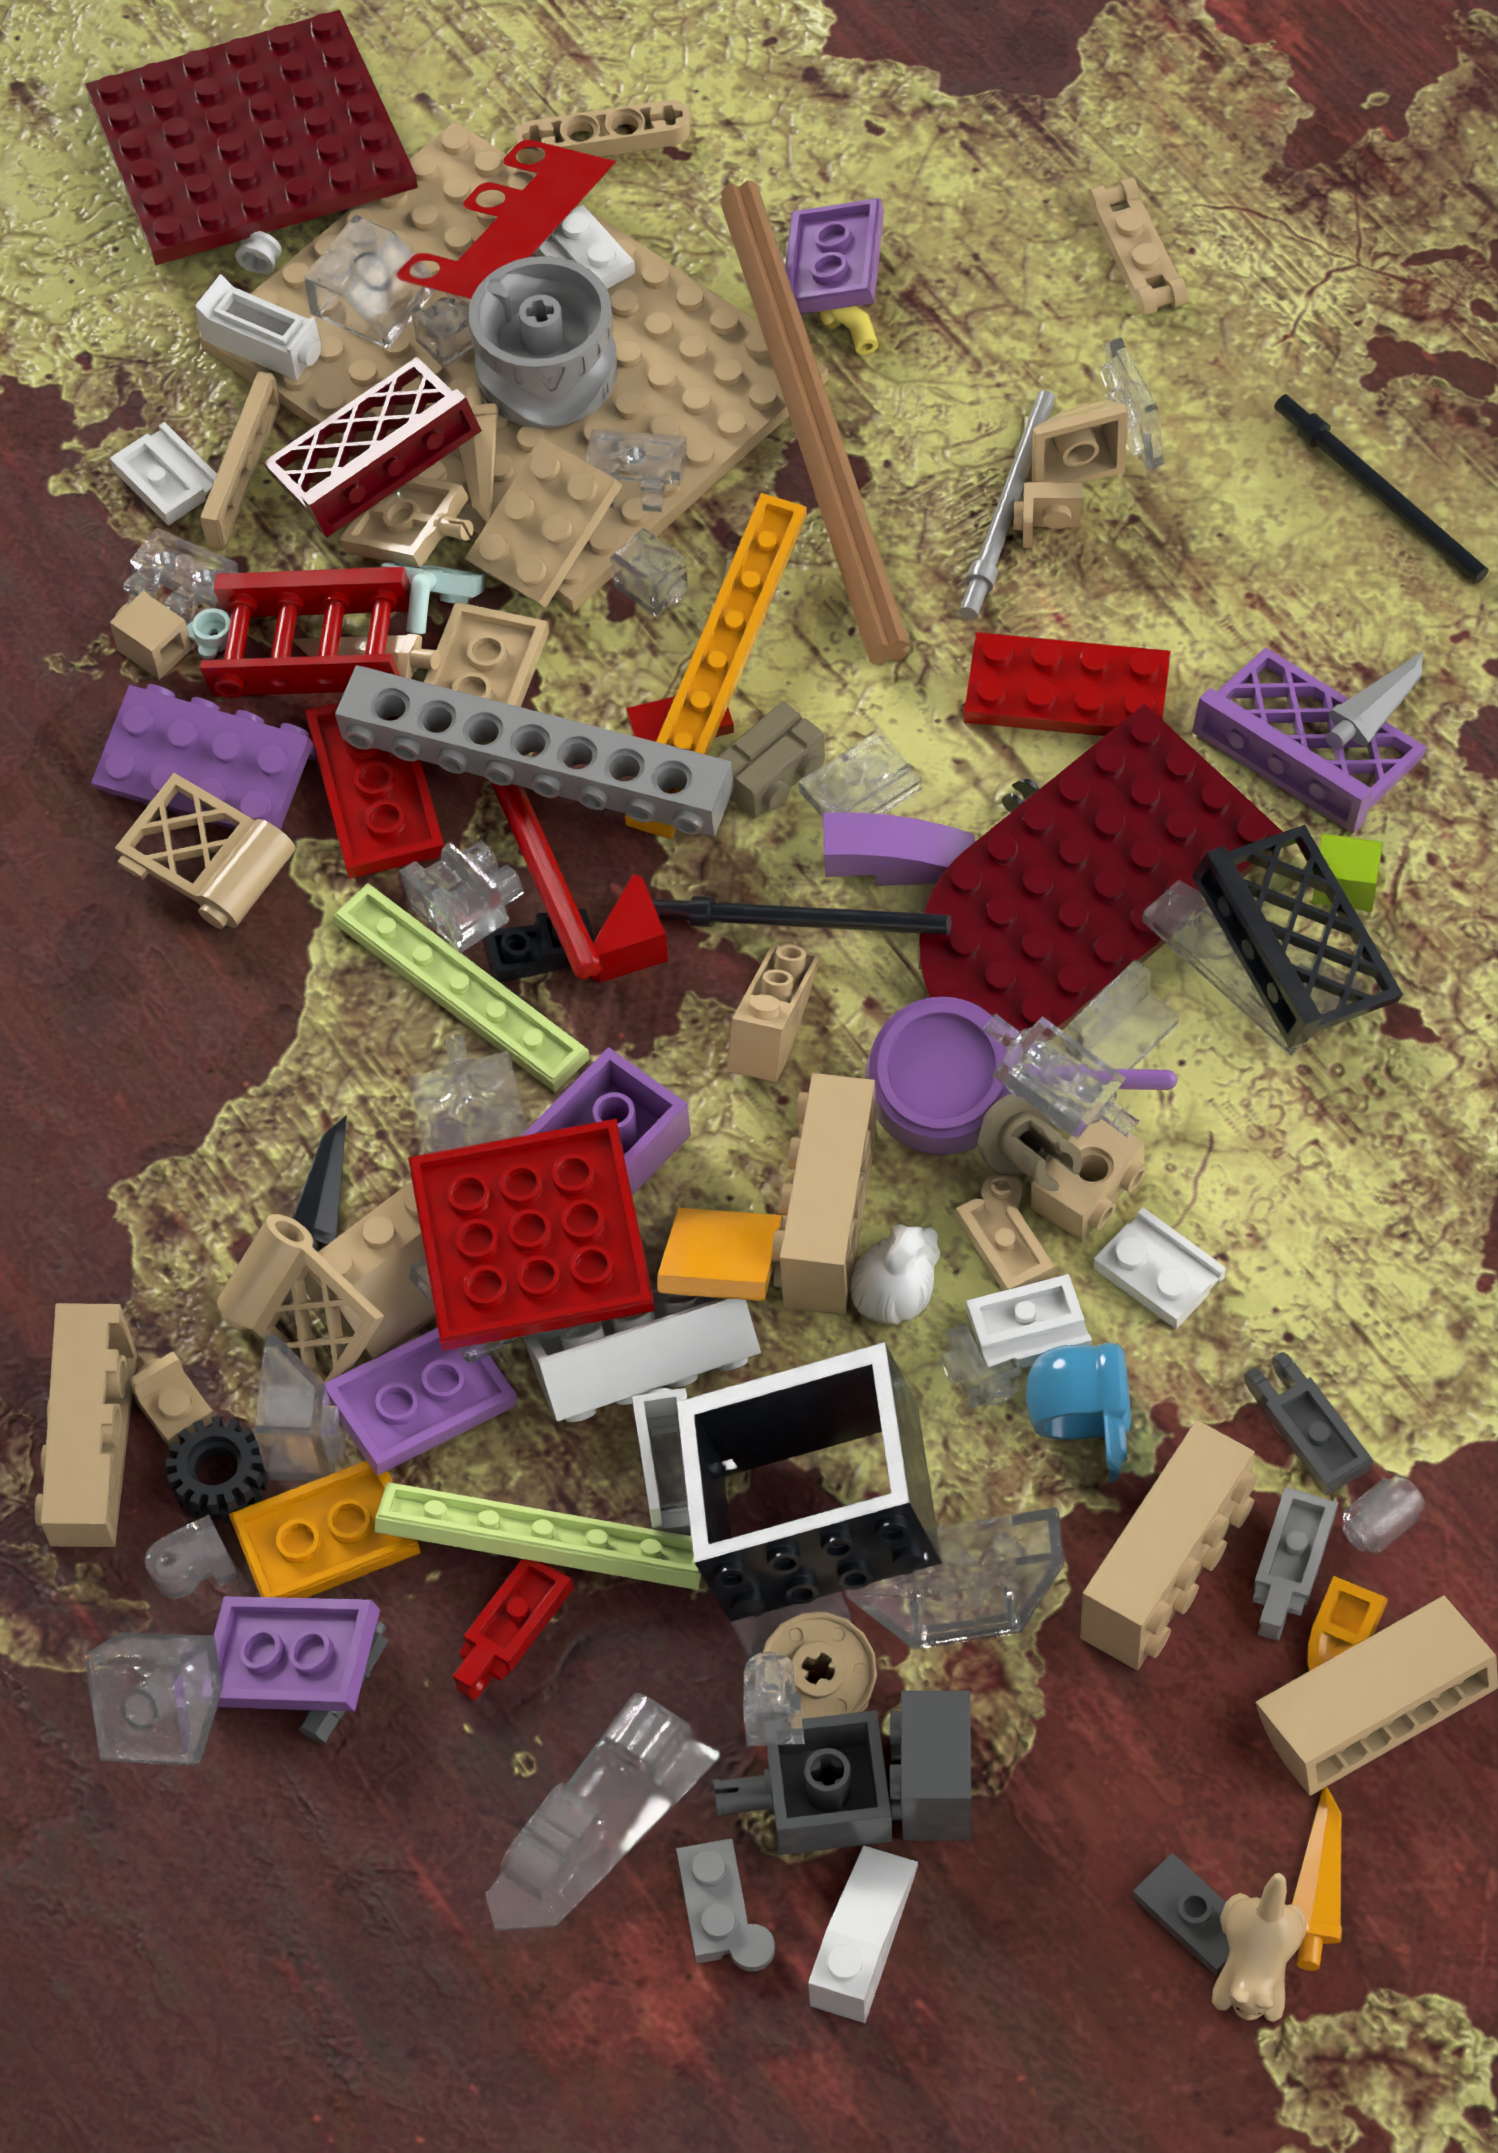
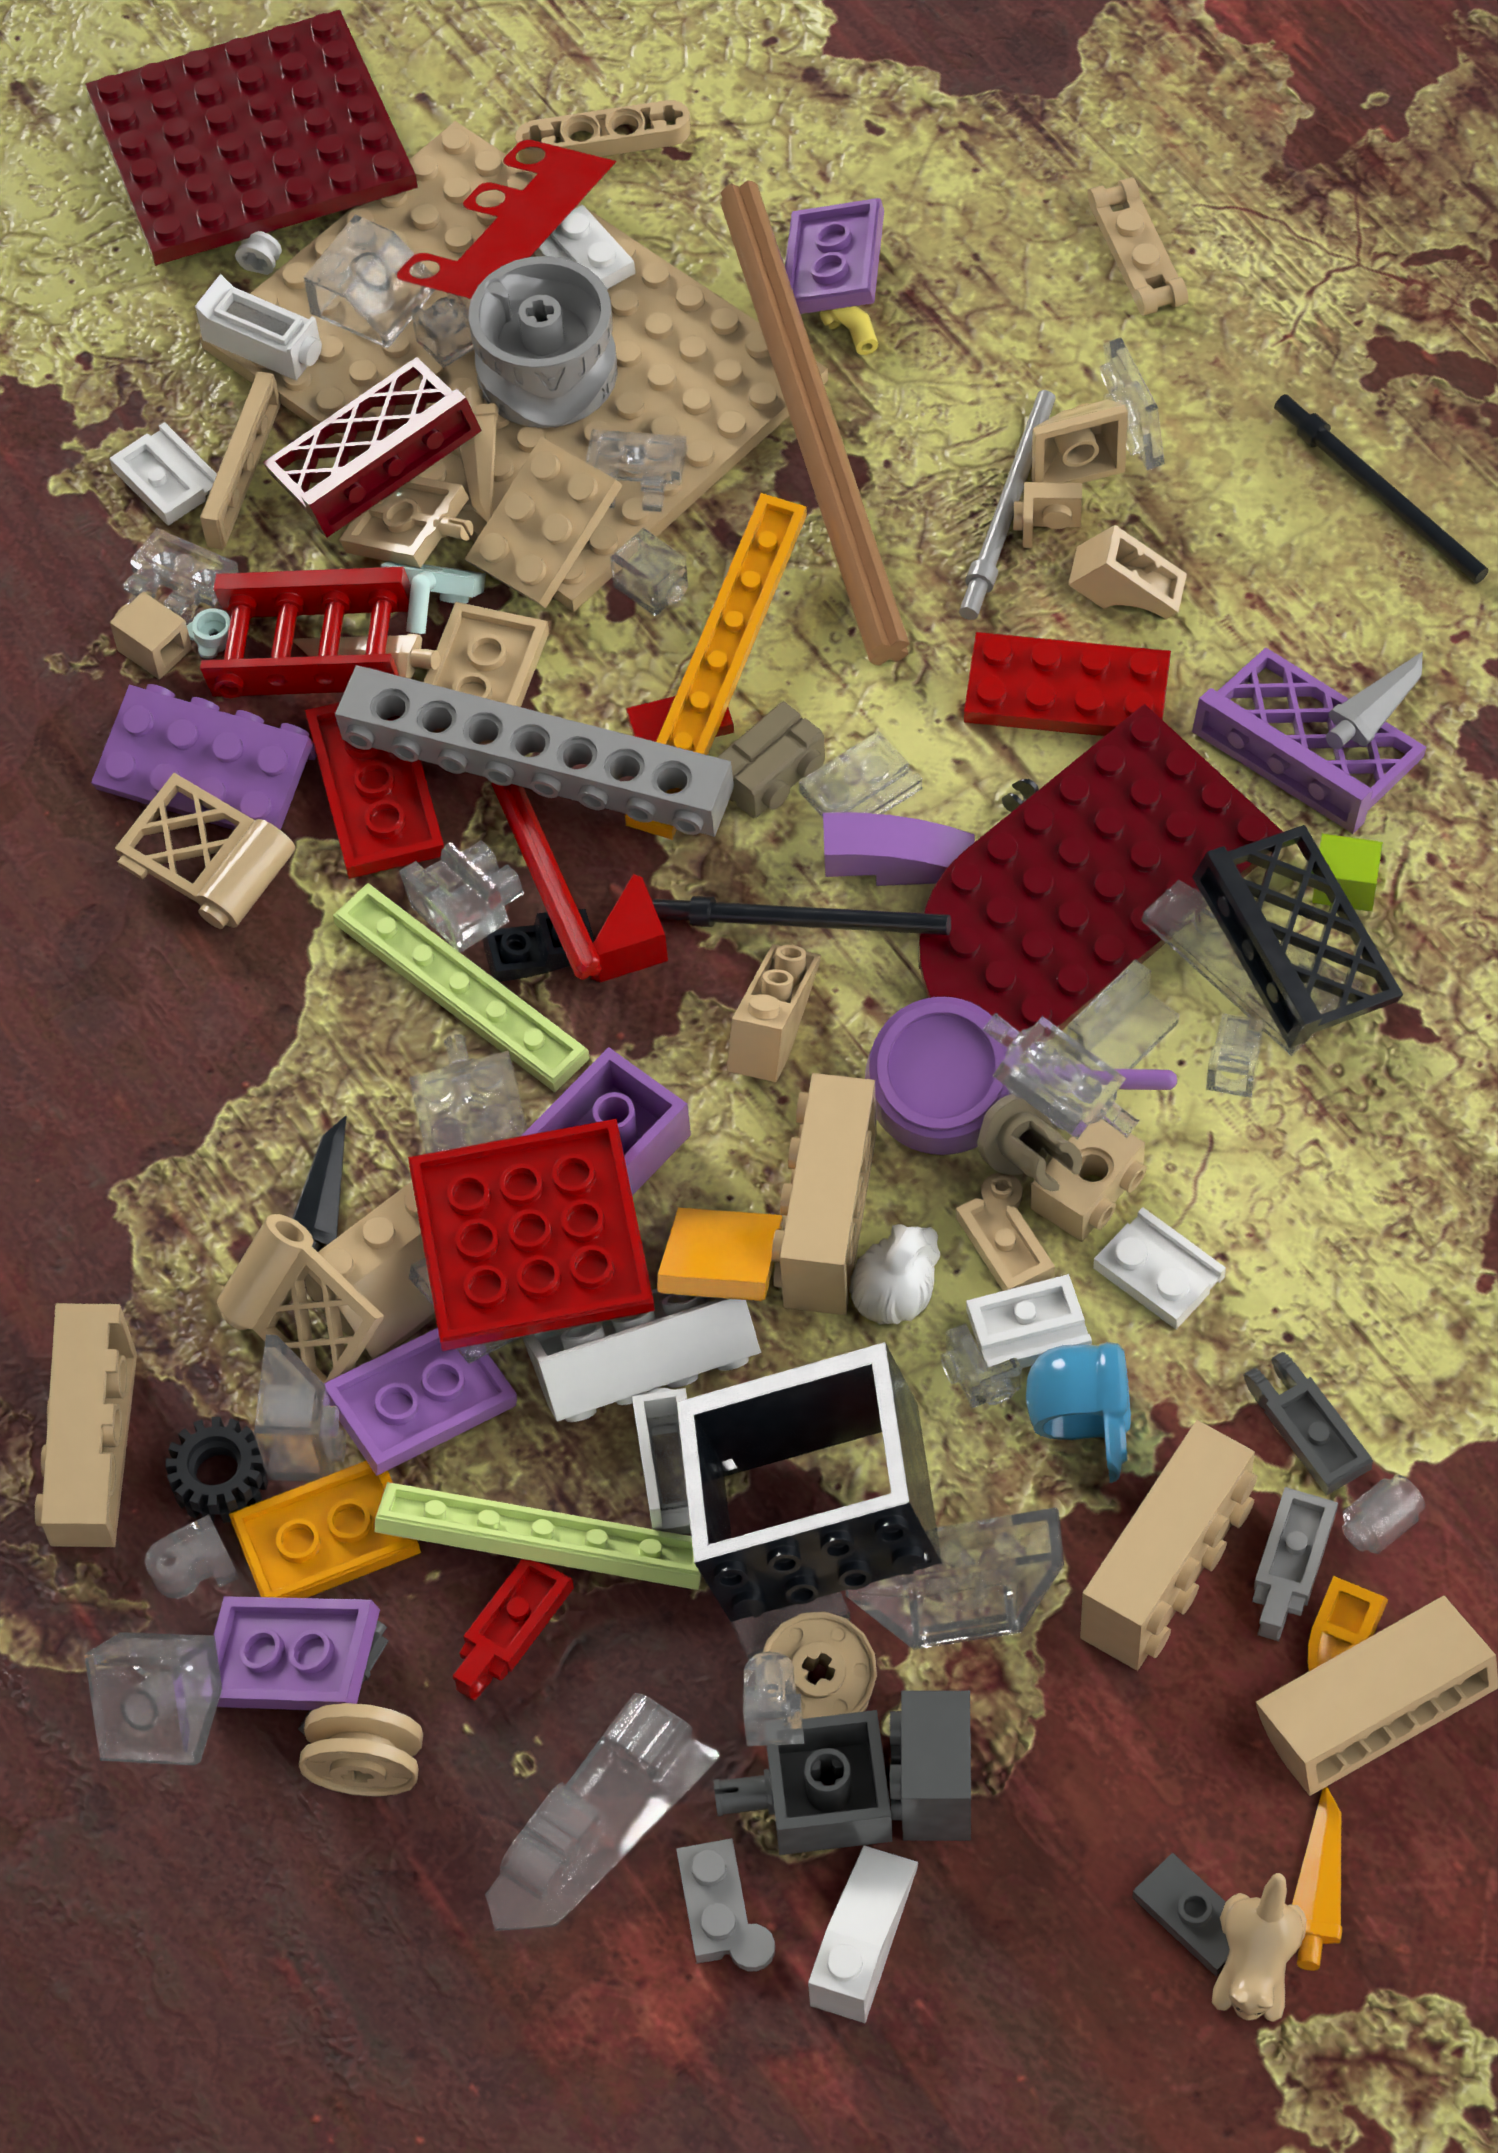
tan bracket [129,1352,214,1447] -> none
none -> tan wheel [299,1703,423,1796]
none -> tan arch [1068,525,1187,619]
none -> clear leg [1206,1013,1265,1098]

